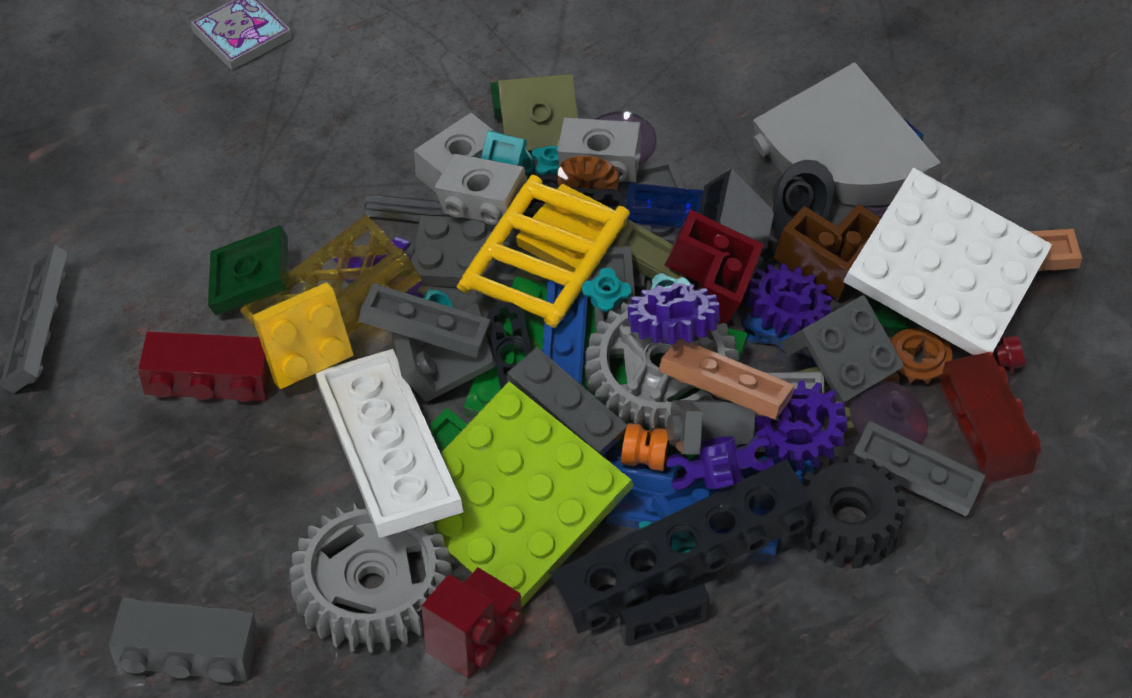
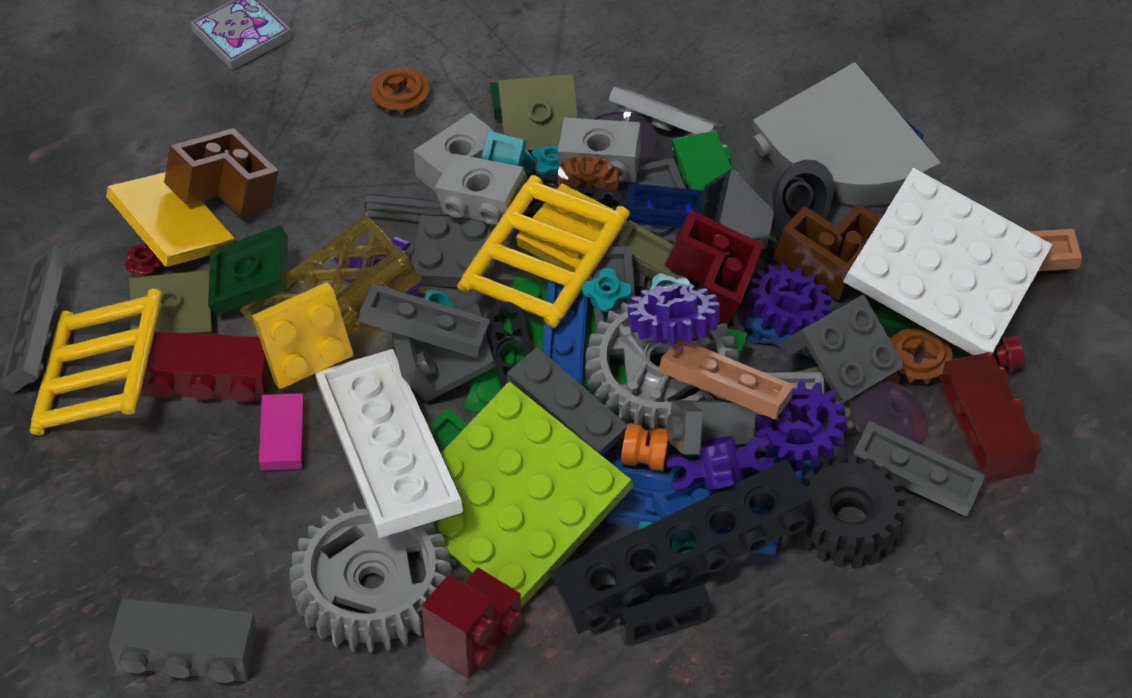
none -> yellow bar [29,289,162,436]
none -> yellow tile [106,172,235,267]
none -> dark red plate [124,244,163,278]
none -> olive plate [129,270,213,348]
none -> reddish brown brick [164,128,279,217]
none -> dark pink tile [259,393,304,471]
none -> dark orange gear [370,67,430,115]
none -> light grey plate [608,86,724,139]
none -> green brick [671,130,740,213]

